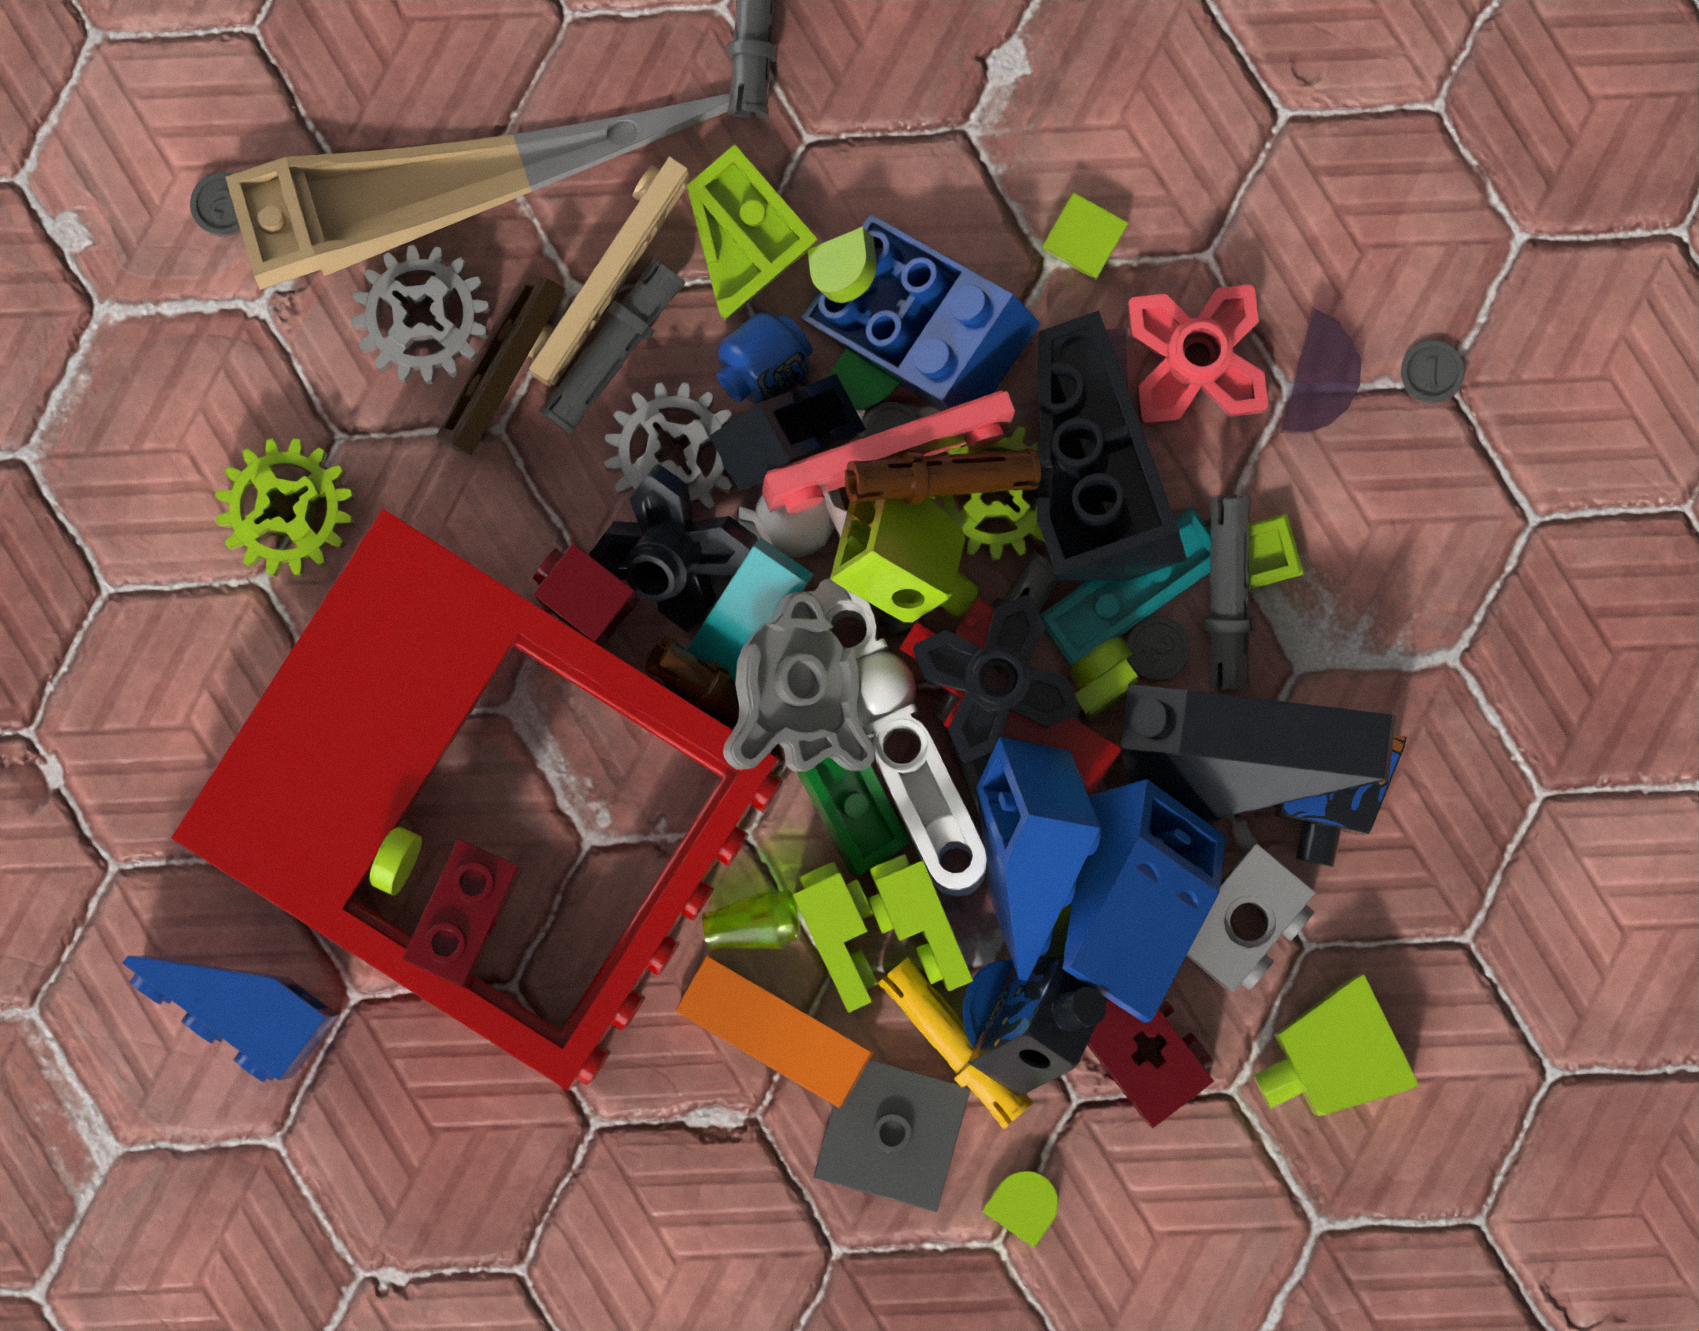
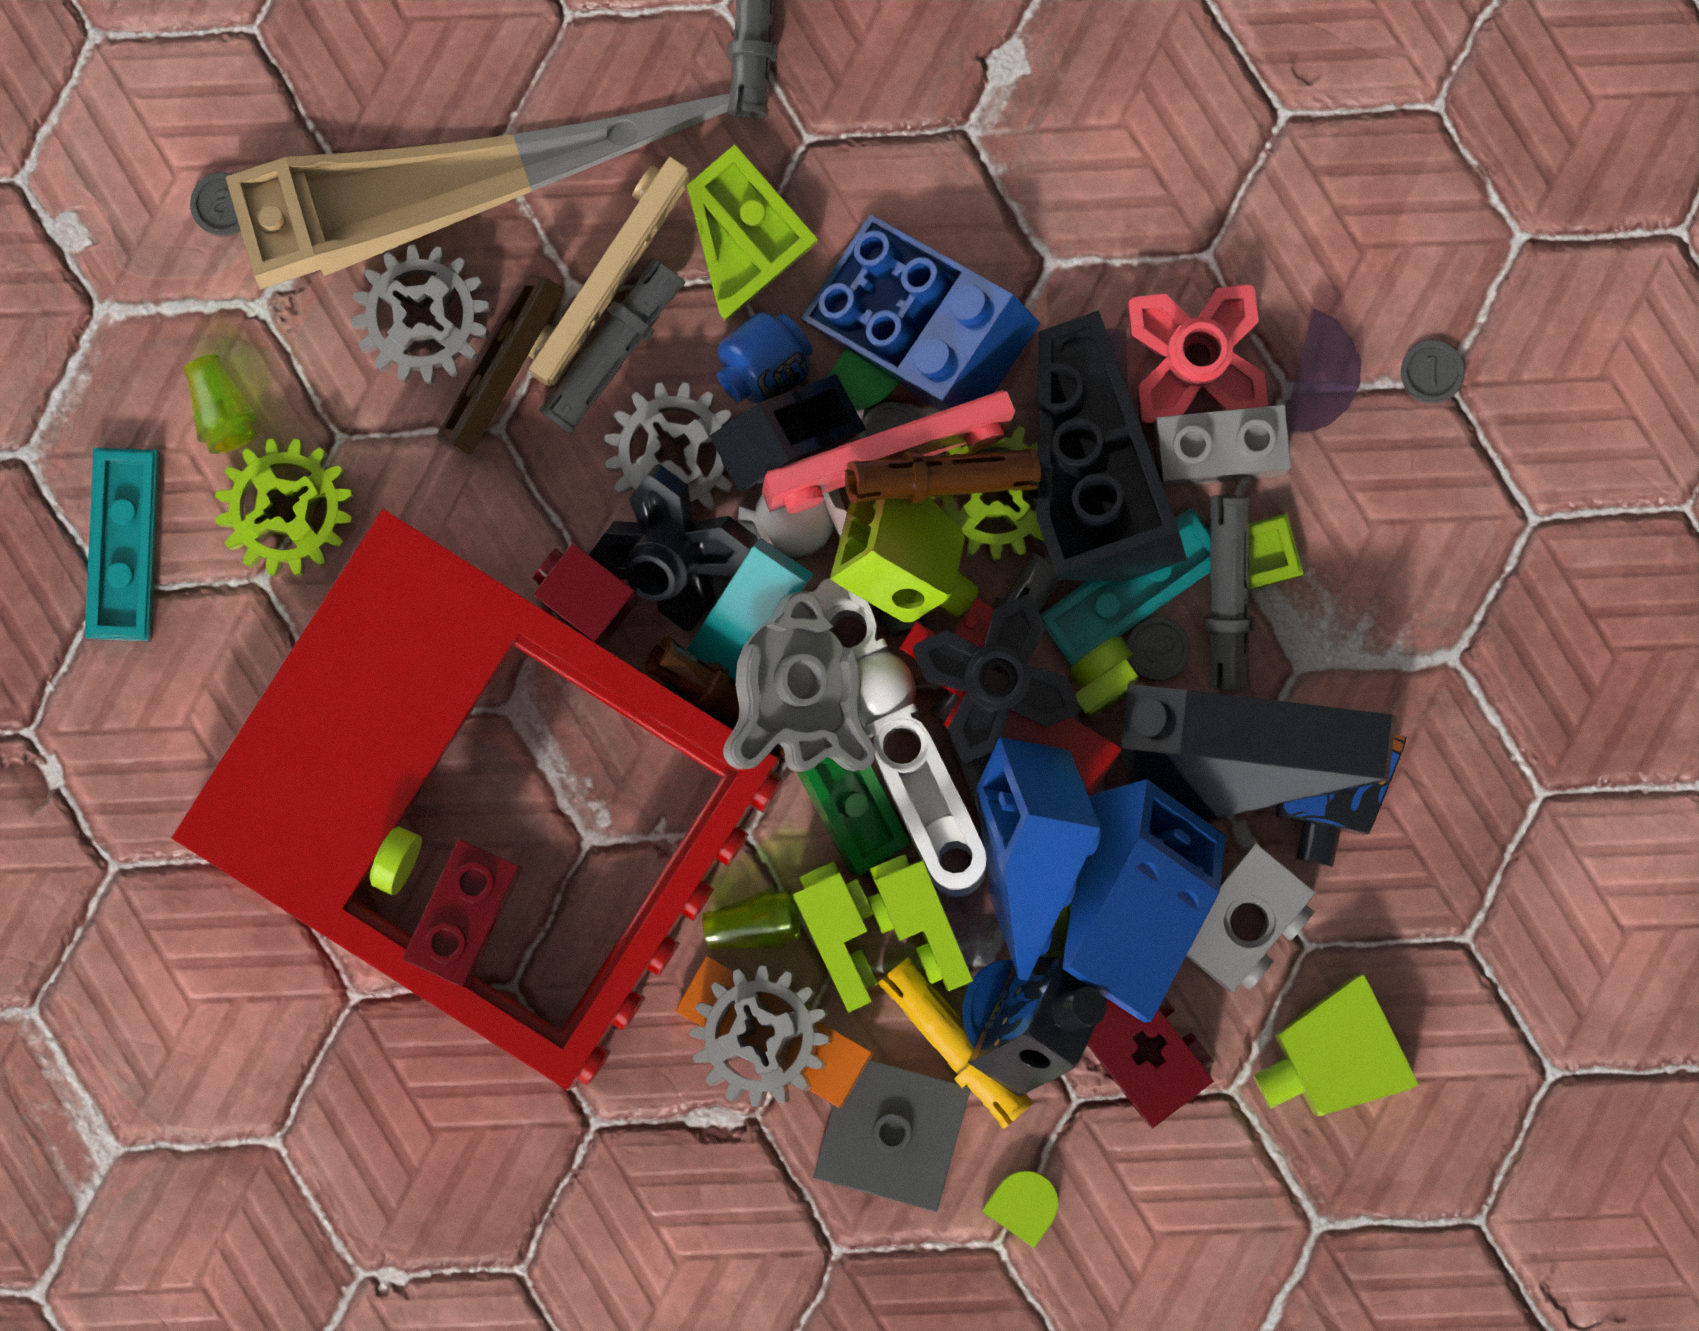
blue slope [122,955,340,1082] -> none
lime tile [807,227,877,303] -> none
lime tile [1041,192,1128,281] -> none
none -> teal tile [85,447,160,642]
none -> clear neon green cone [183,354,257,454]
none -> light grey gear [690,966,833,1107]
none -> light grey brick [1152,405,1291,488]

